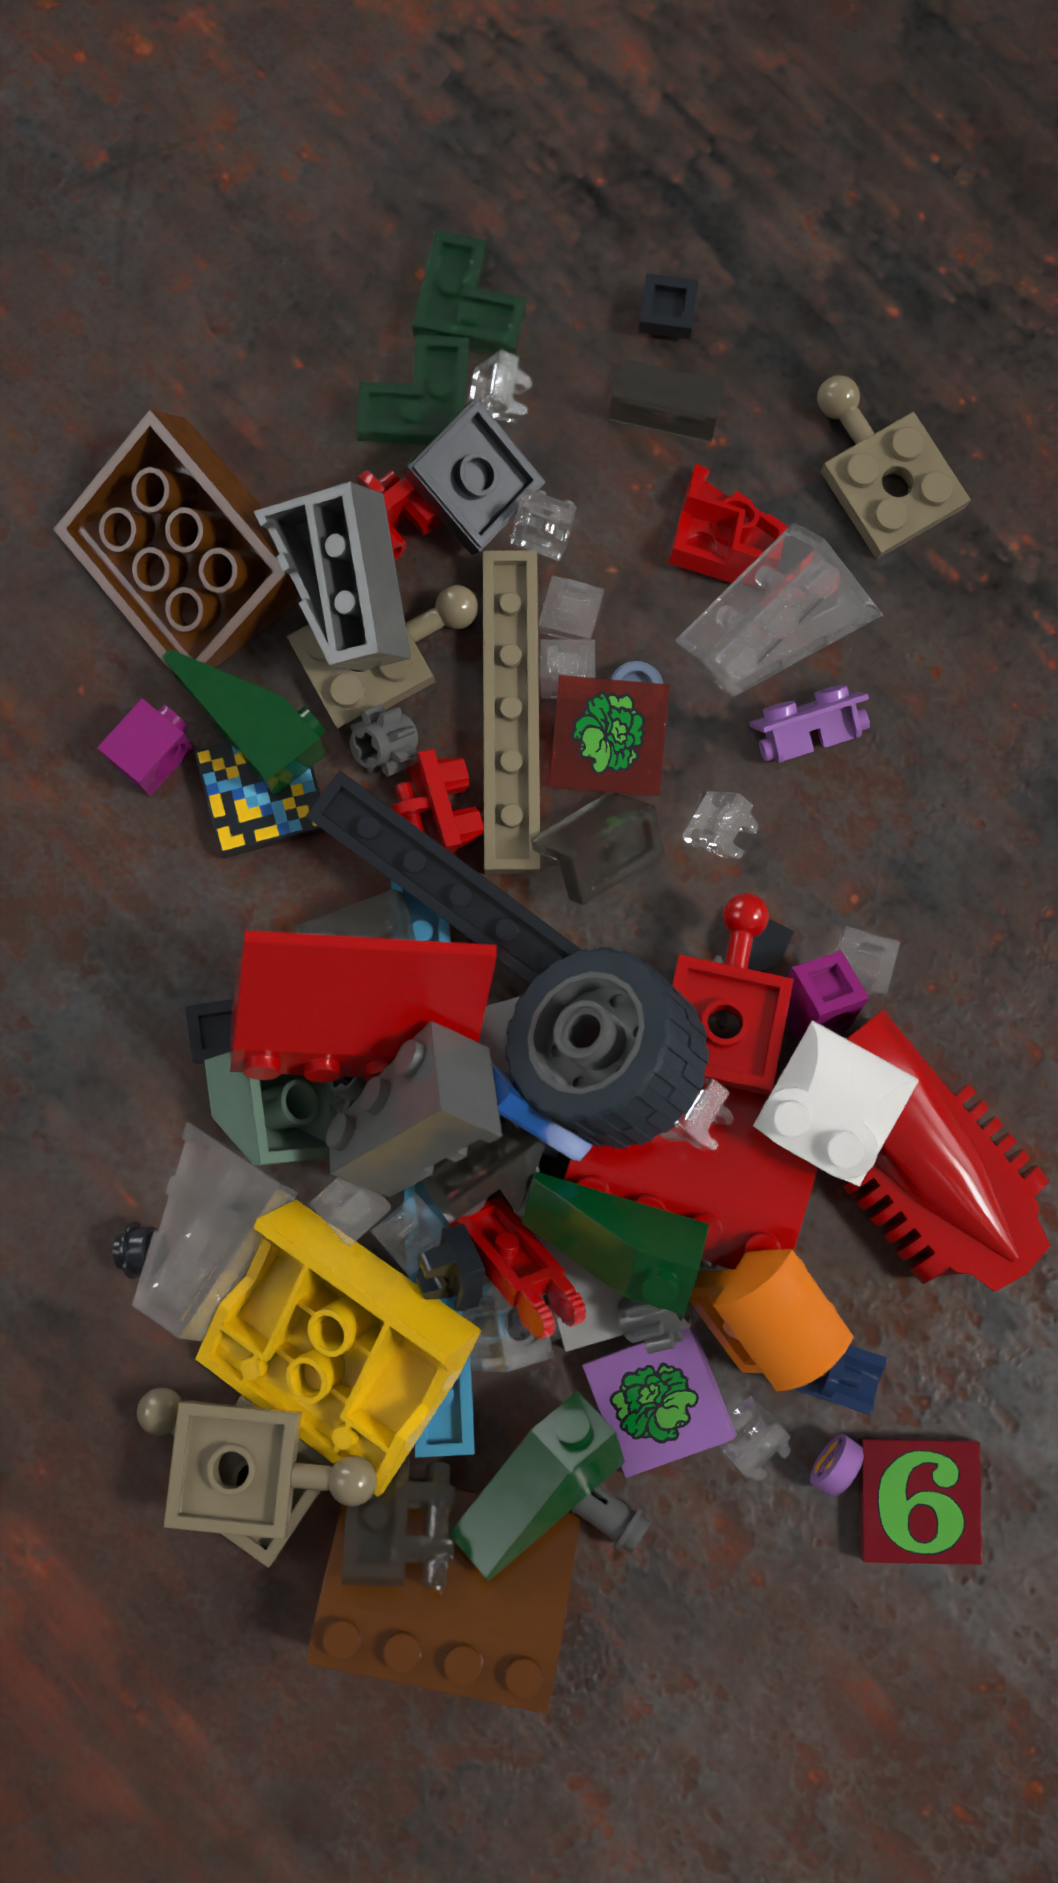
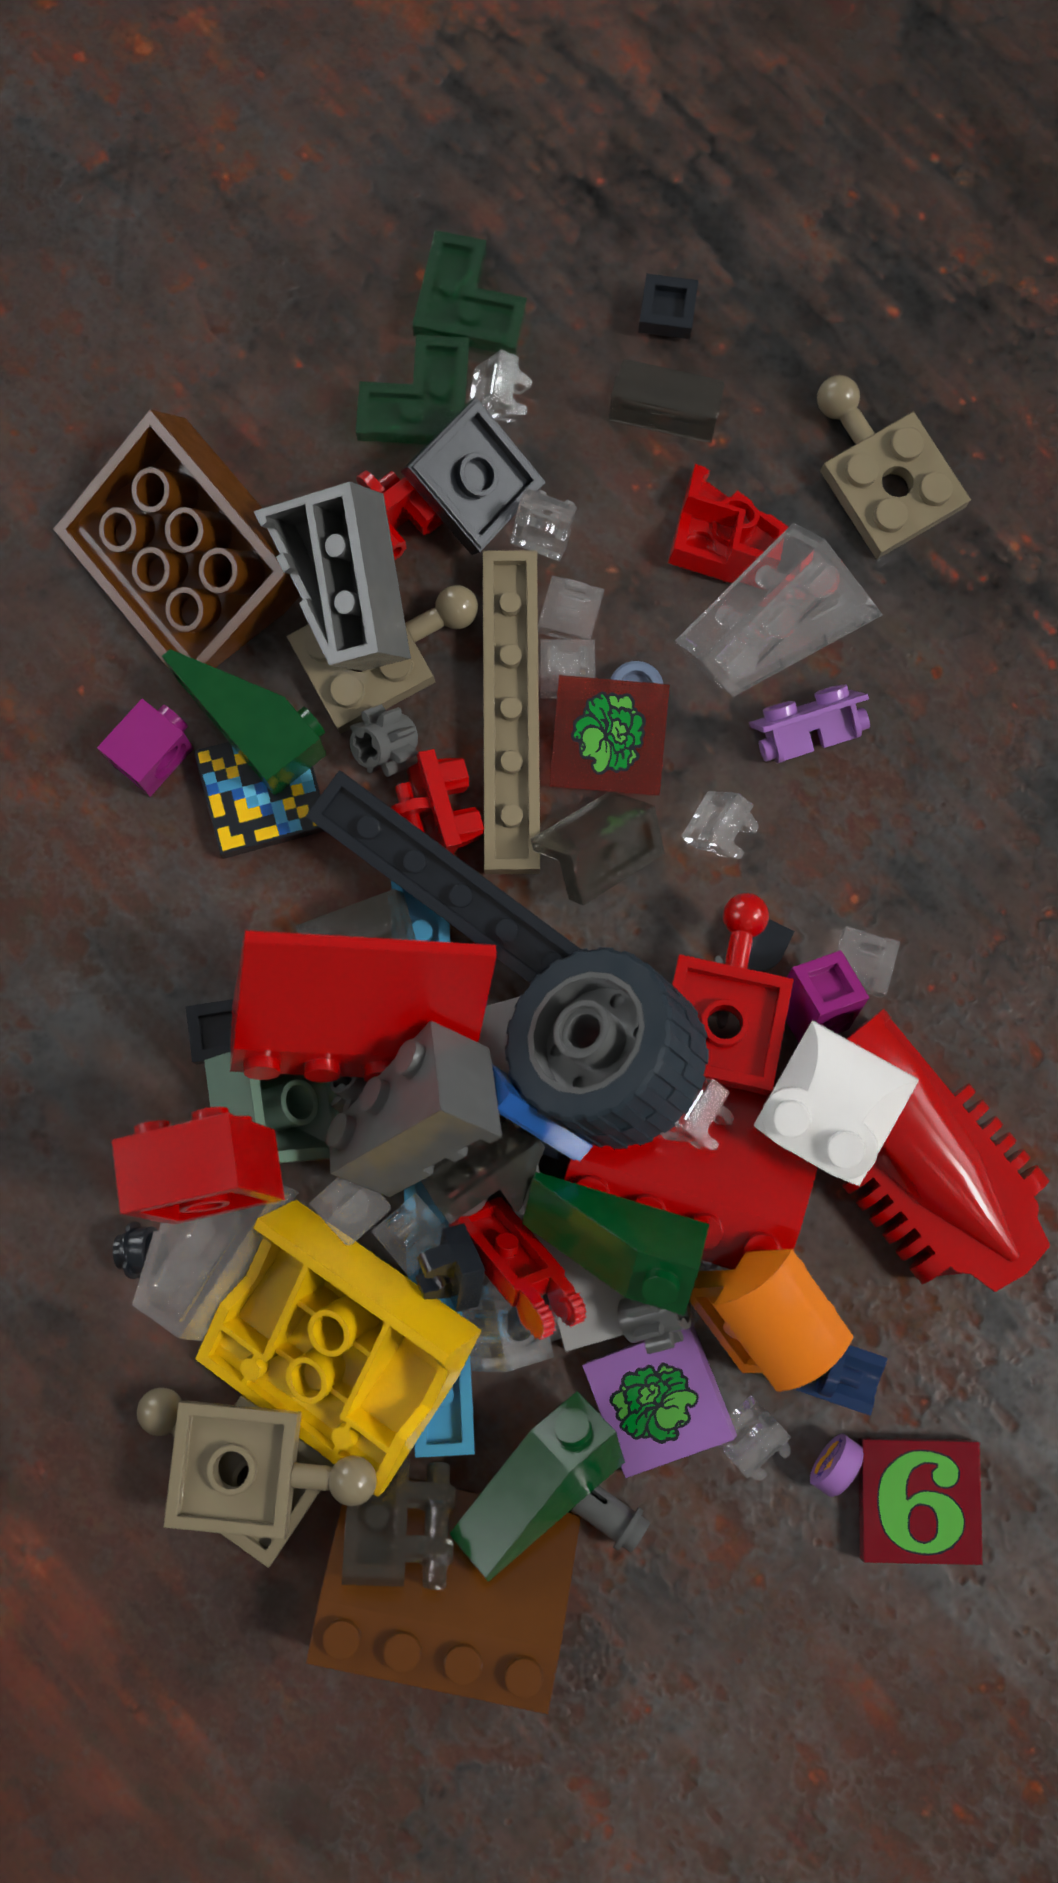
none -> red brick [112,1107,285,1225]

